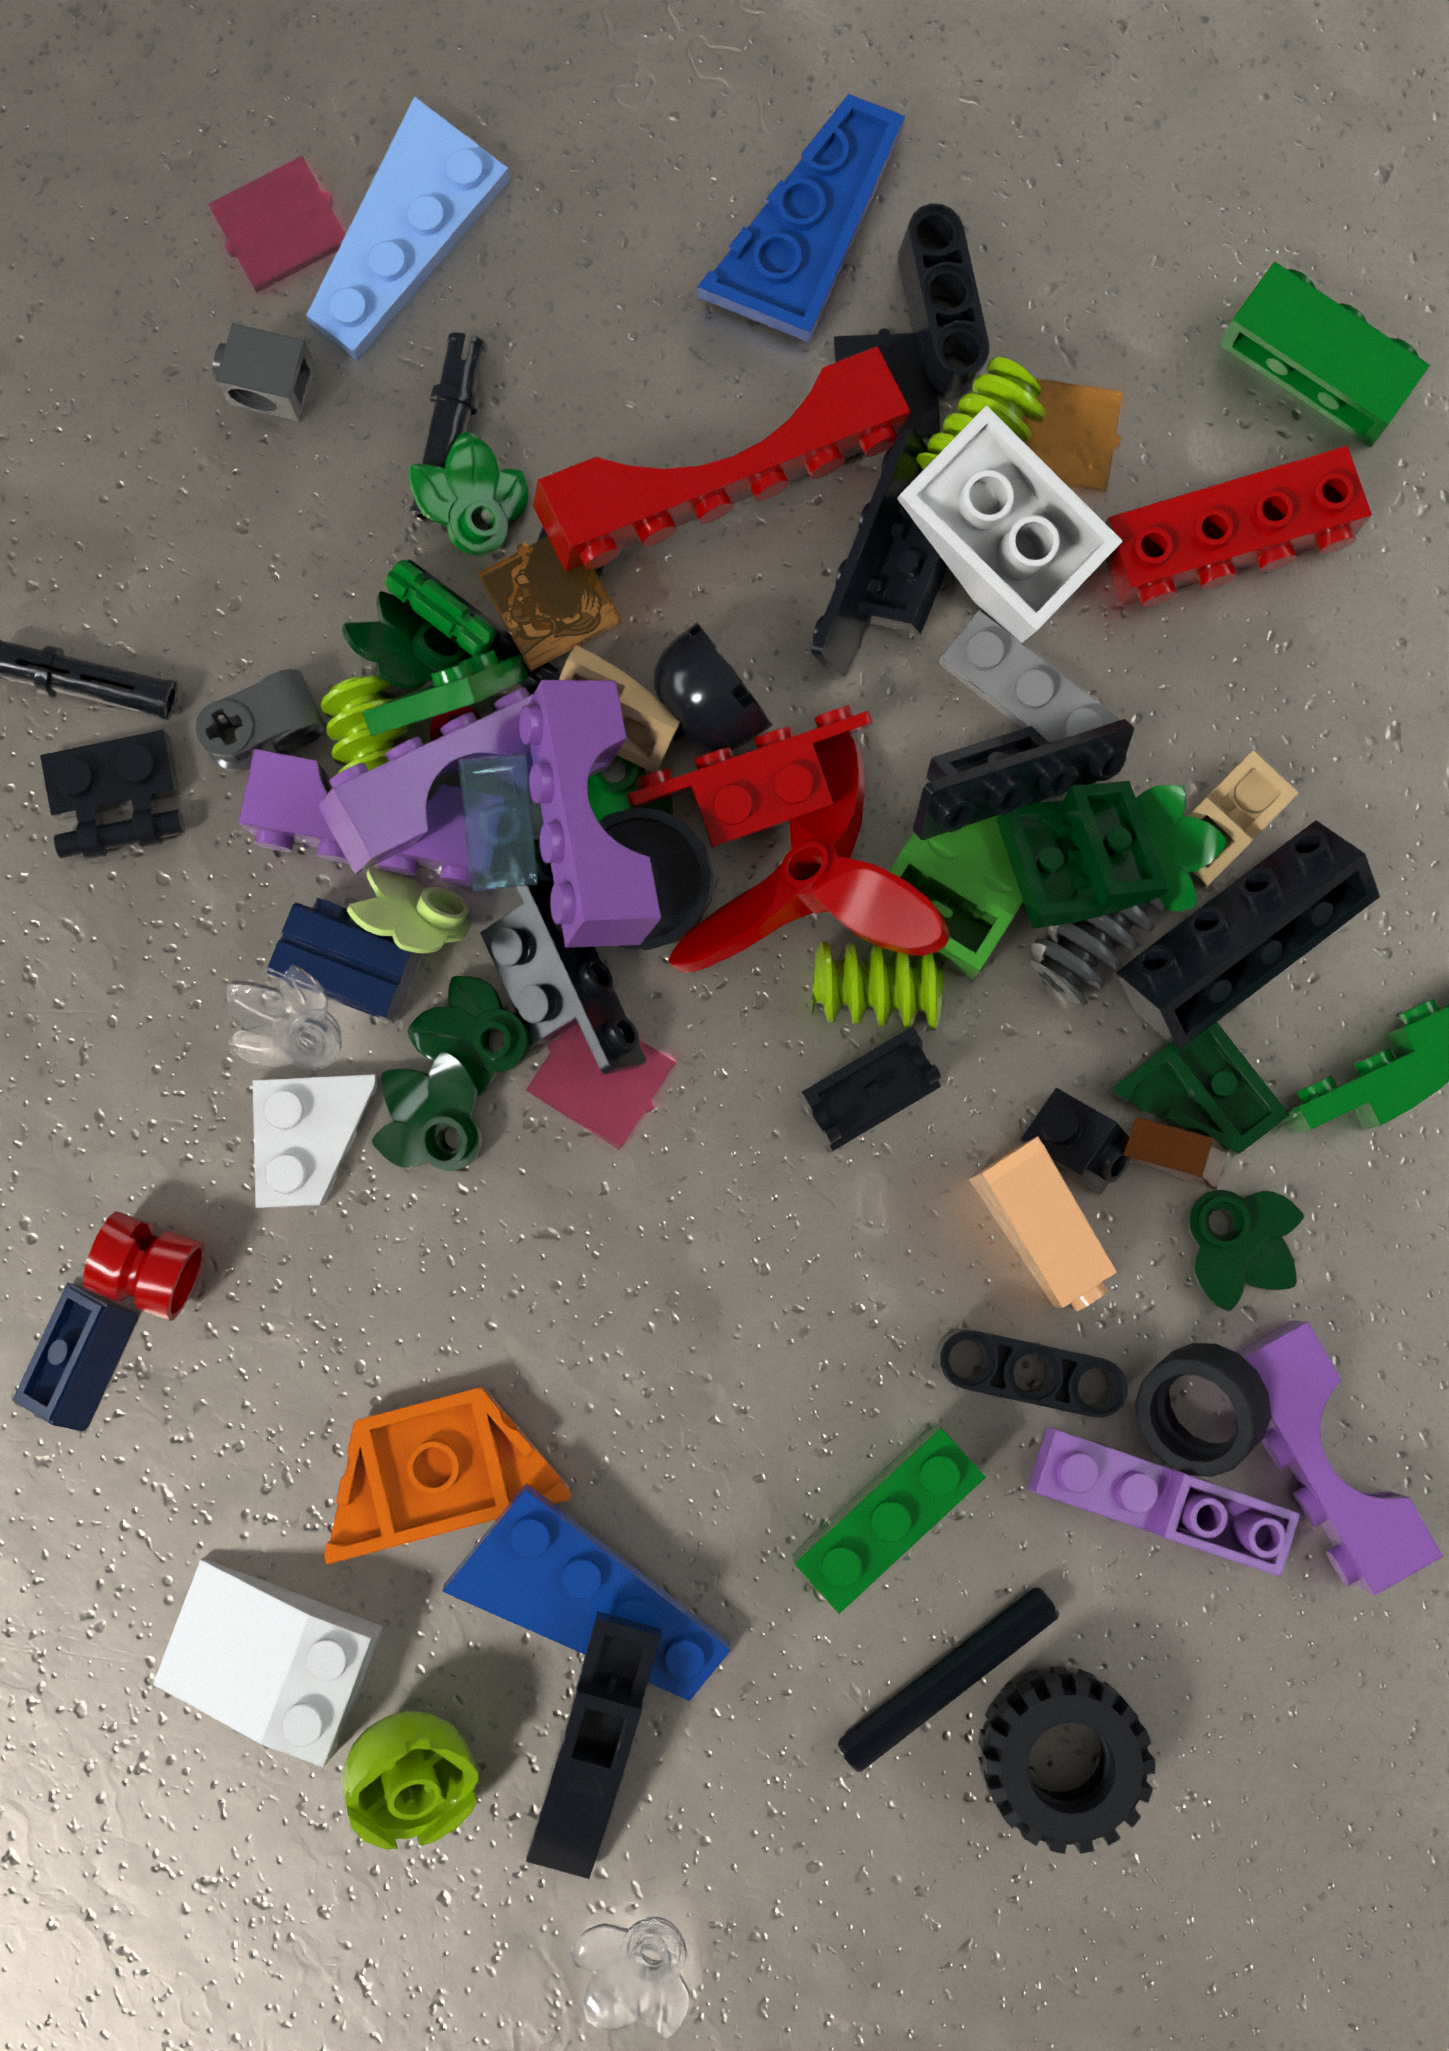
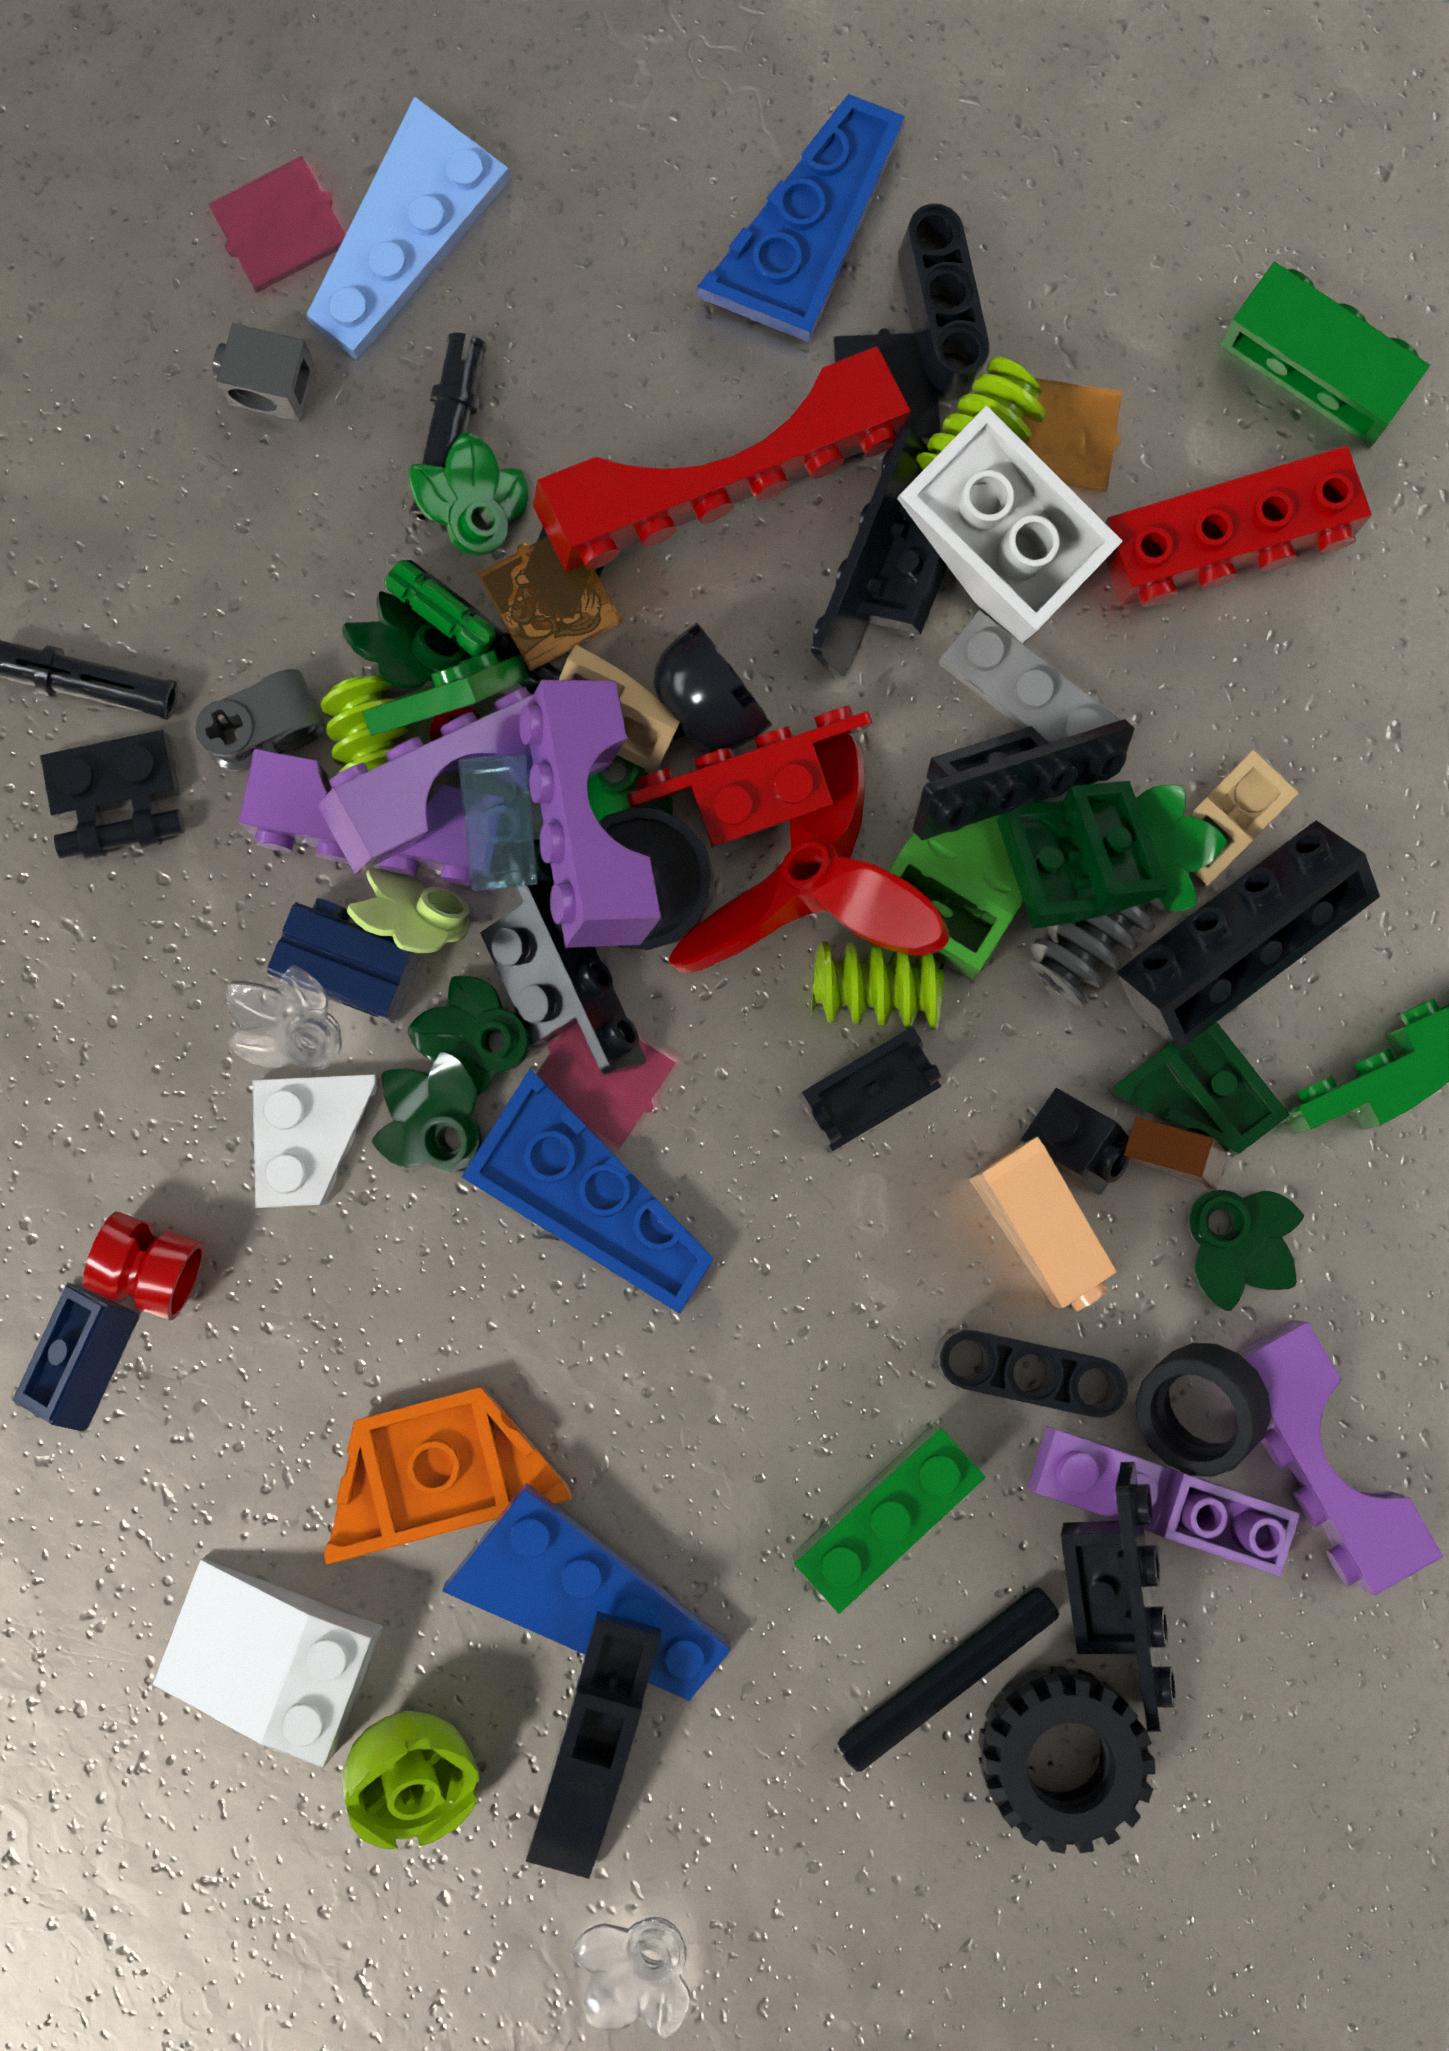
none -> blue wing [462,1068,714,1314]
none -> black bracket [1060,1461,1176,1732]

